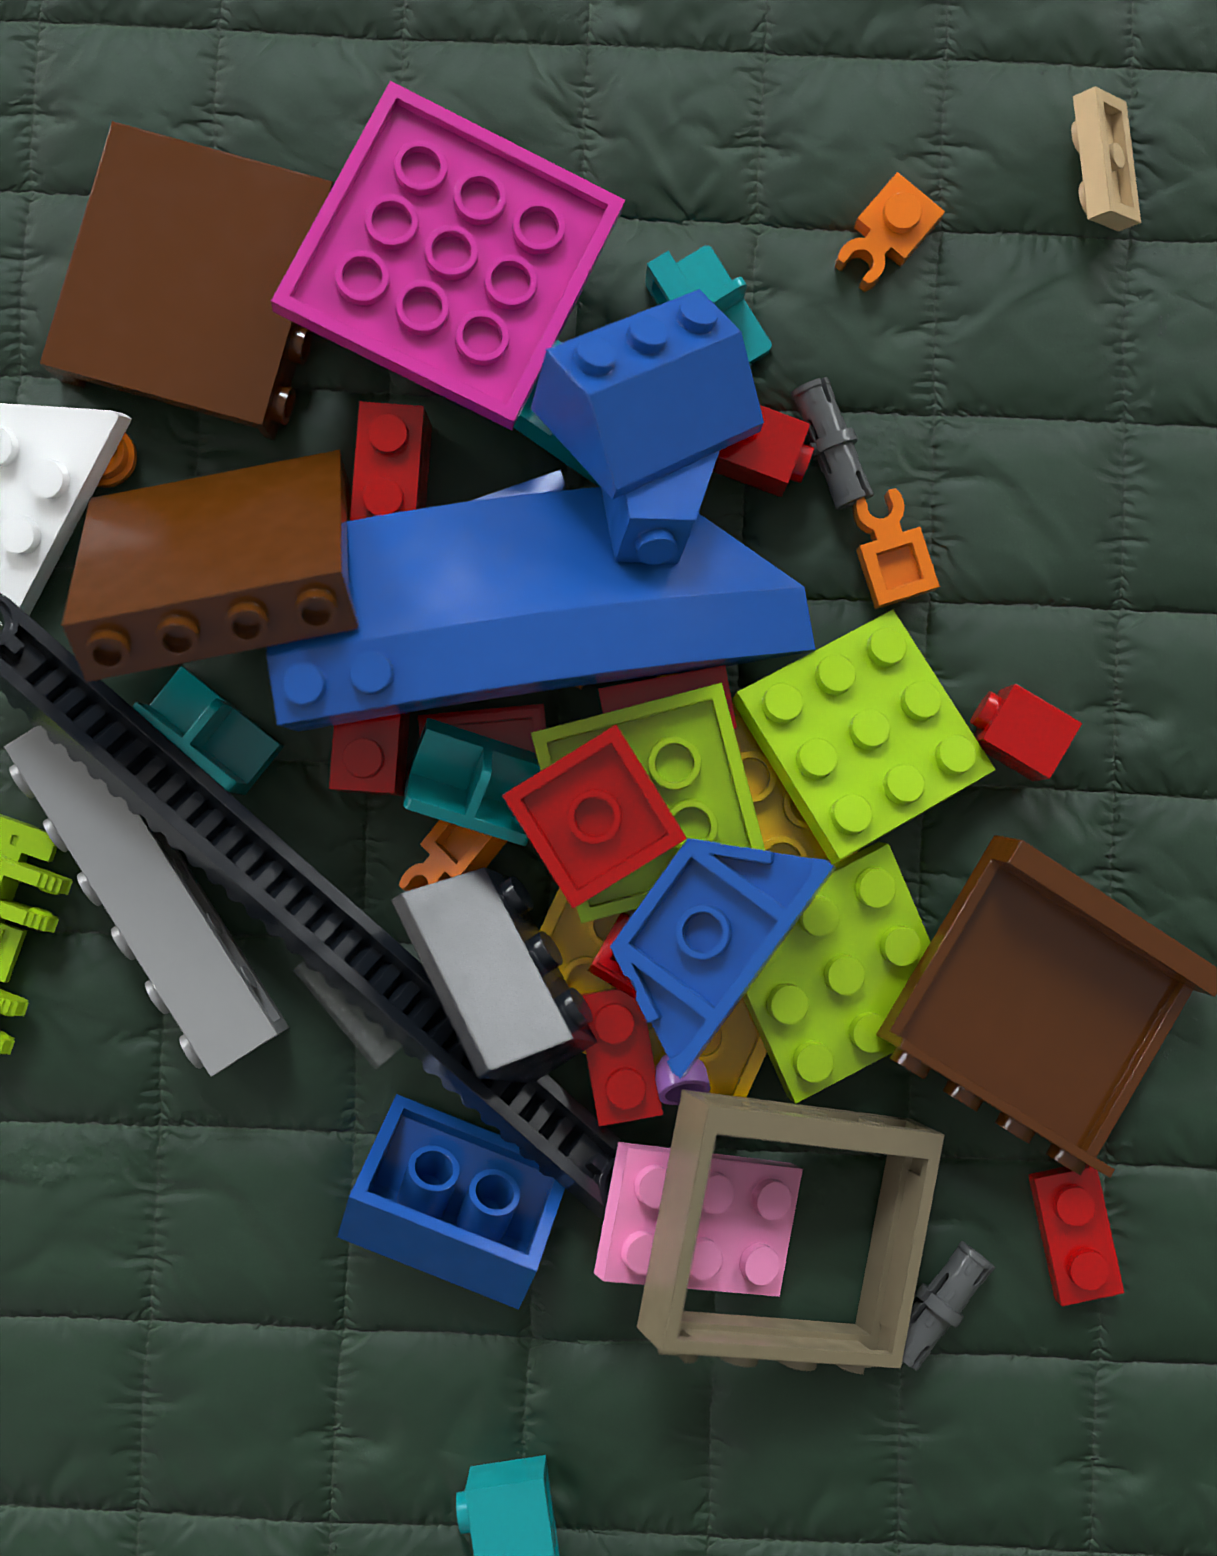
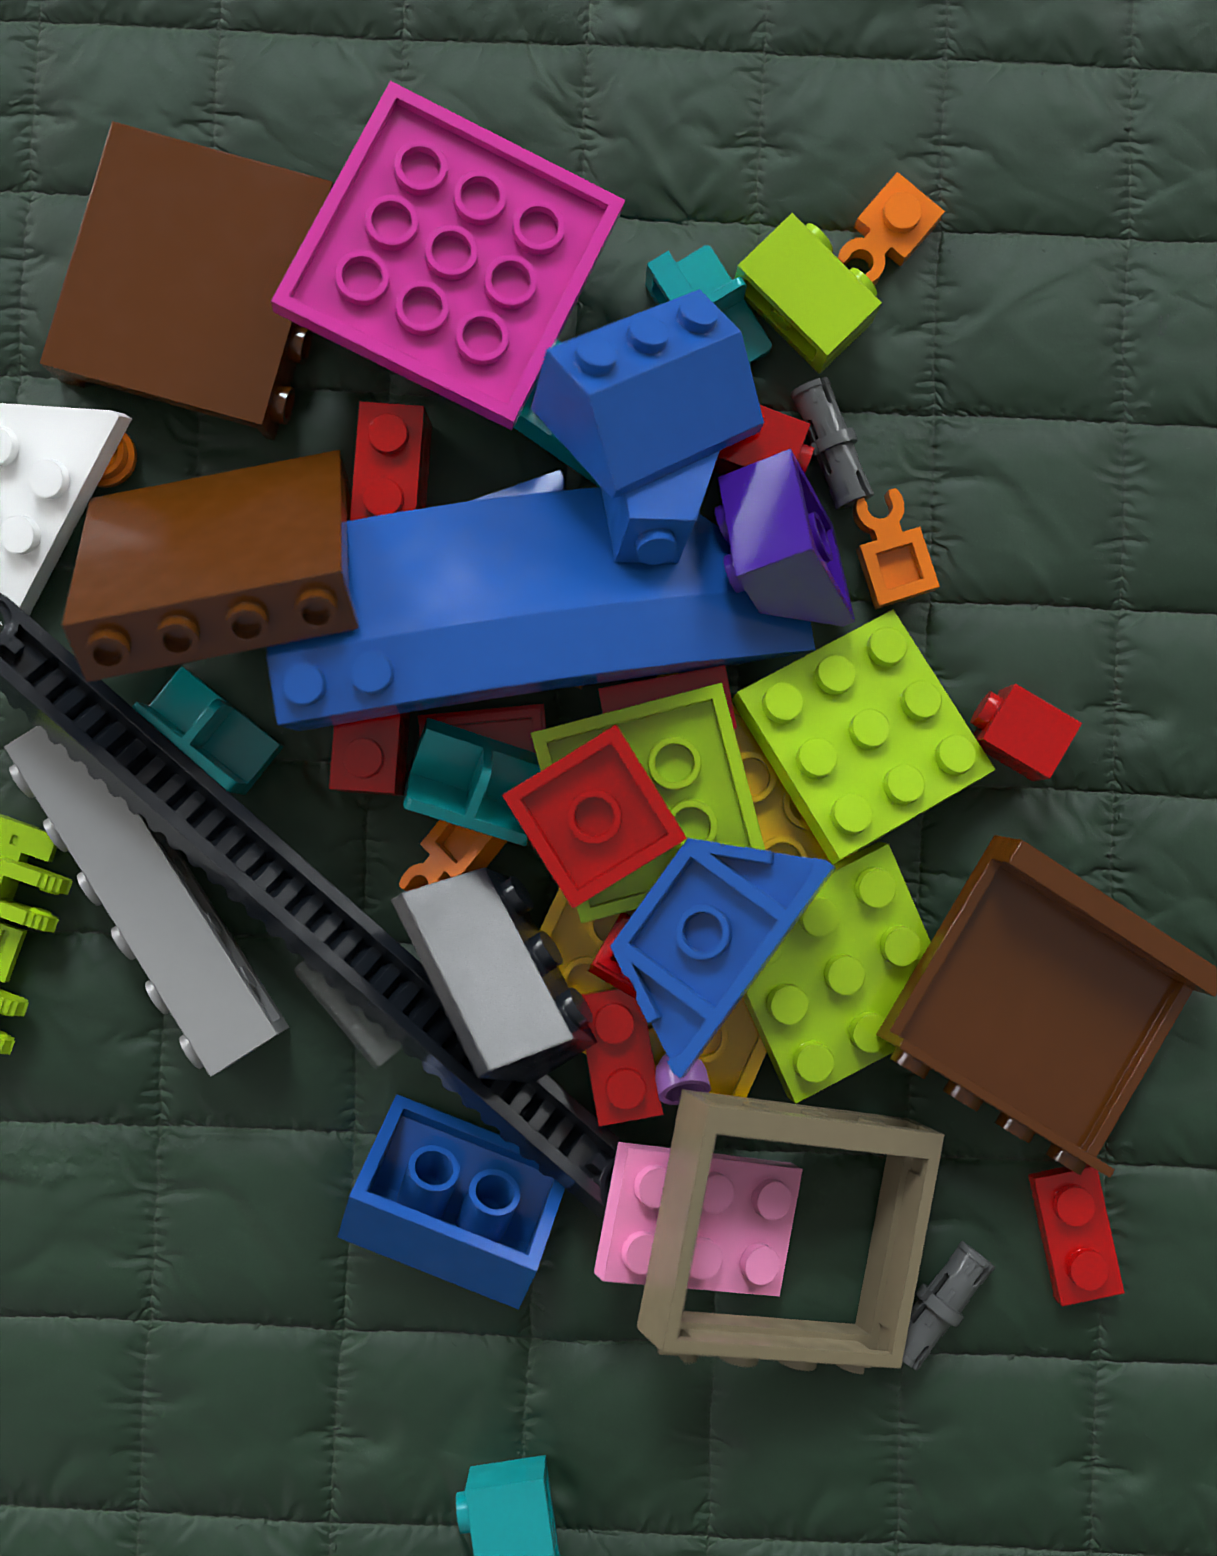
tan plate [1071,86,1141,231] -> none
none -> dark purple slope [715,448,855,626]
none -> lime brick [735,213,882,374]

